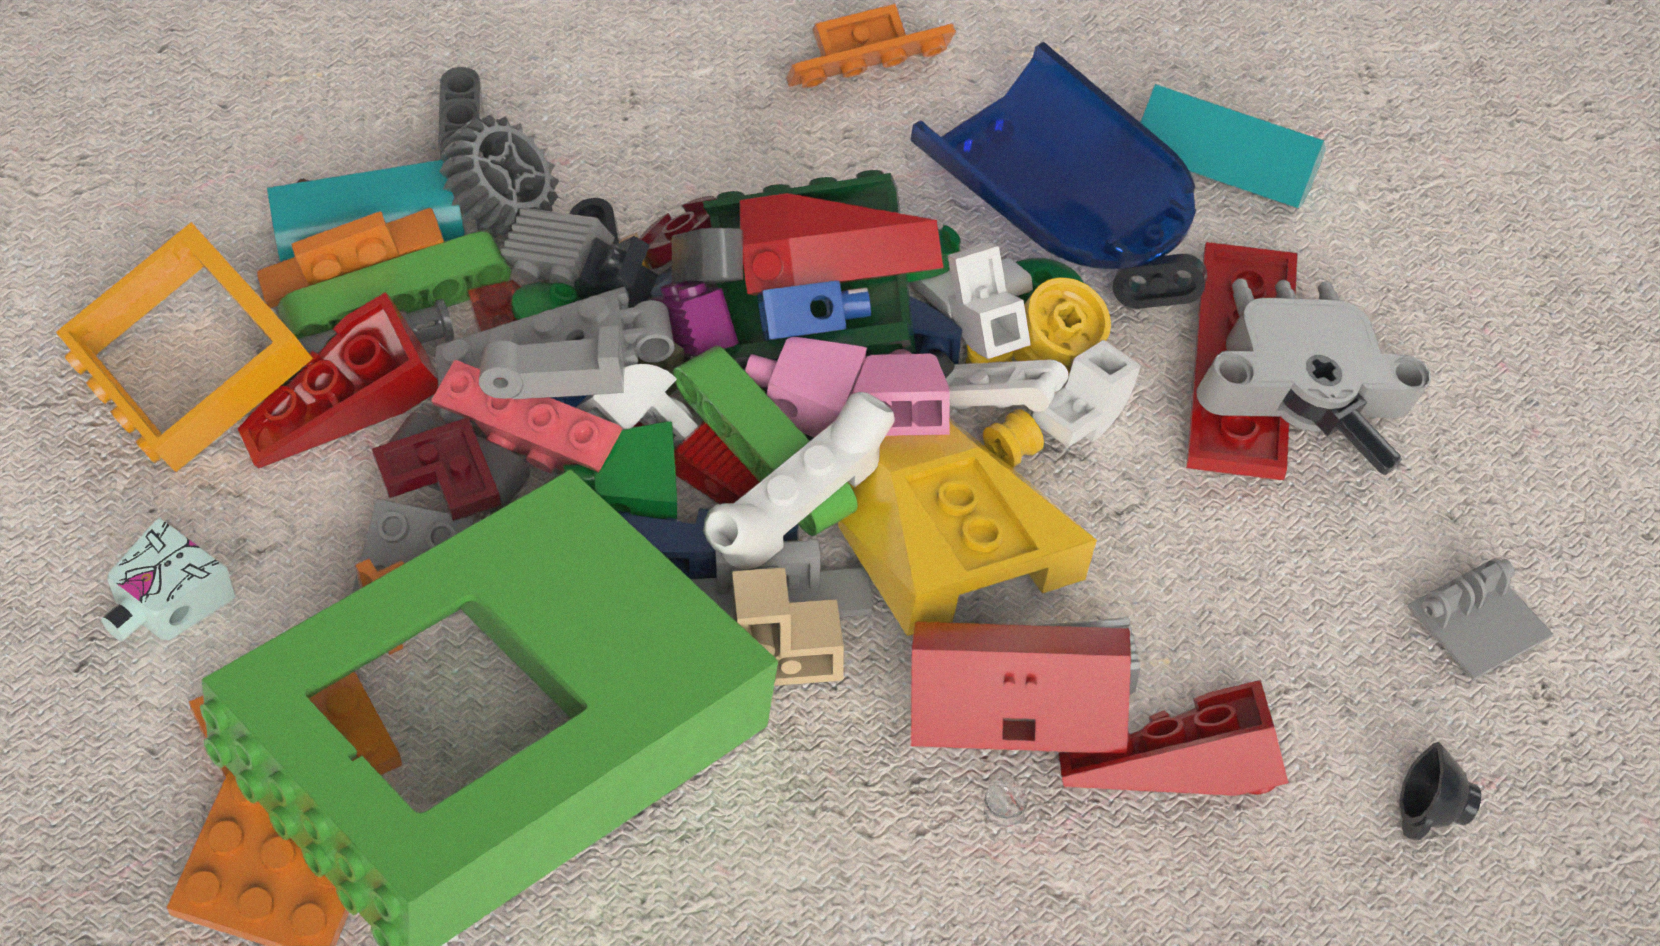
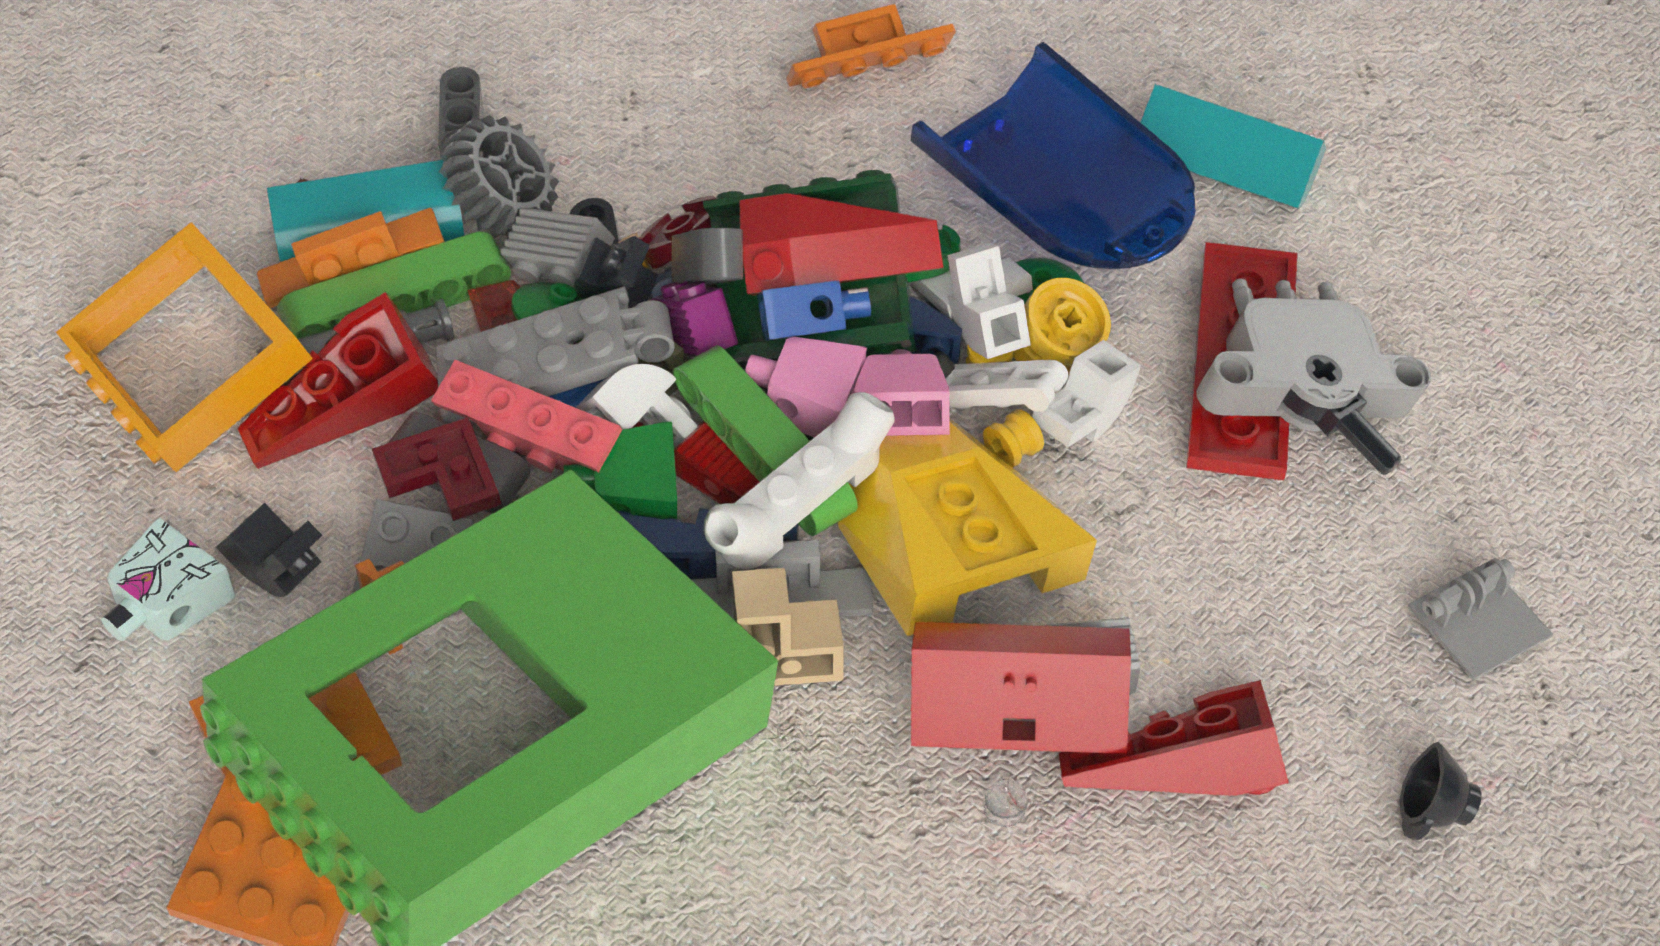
light grey leg [479,325,625,399] -> none
black plate [1113,254,1208,309] -> none
none -> black brick [216,503,323,597]

